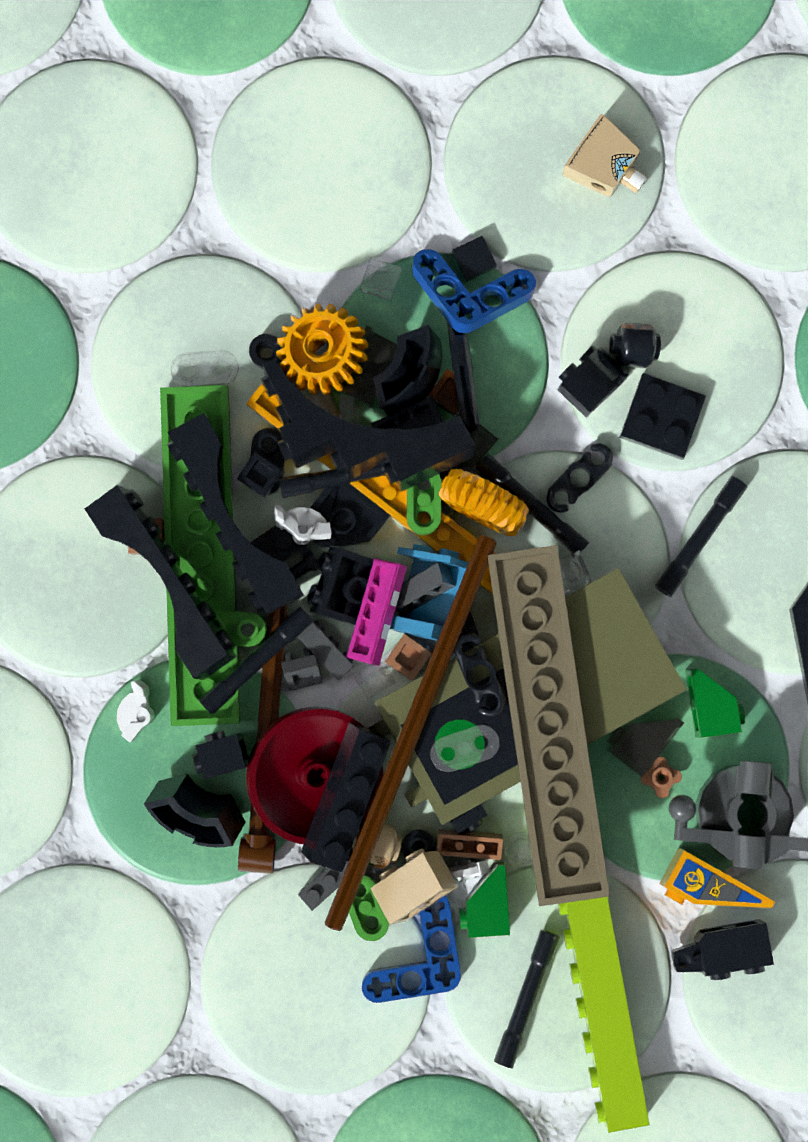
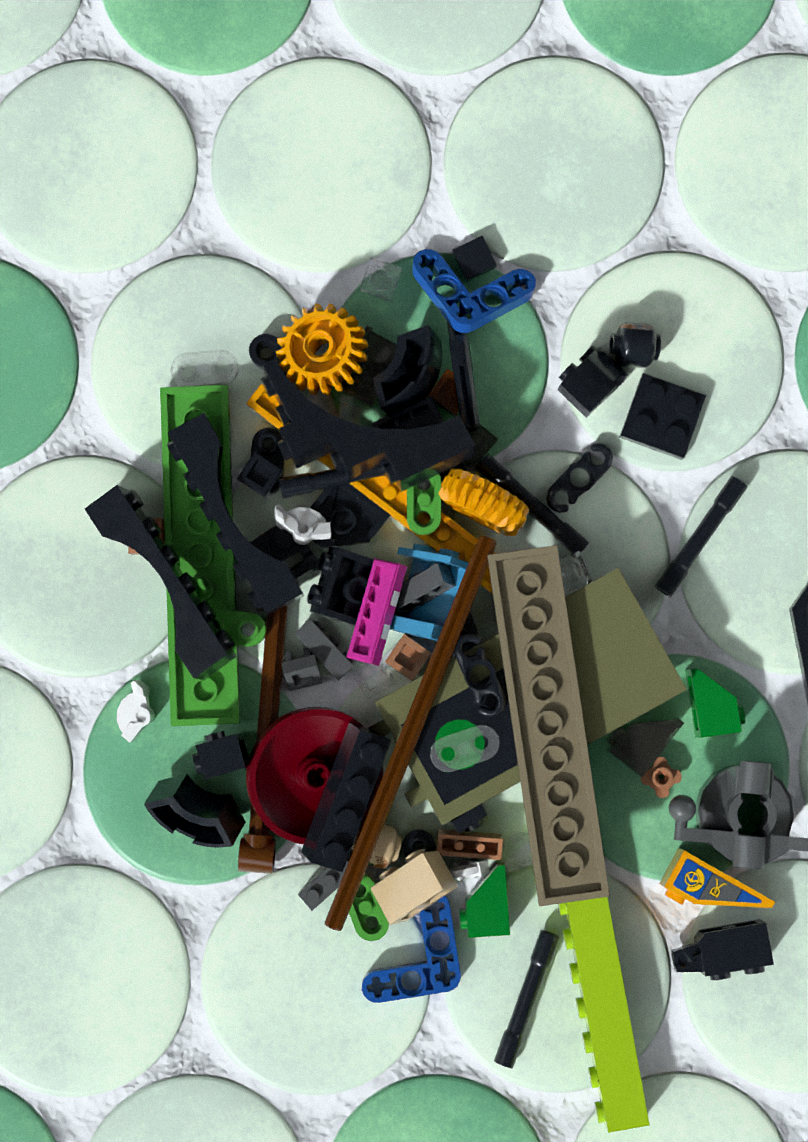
black piece [199,607,314,715] -> none
tan torso [562,114,648,197] -> none

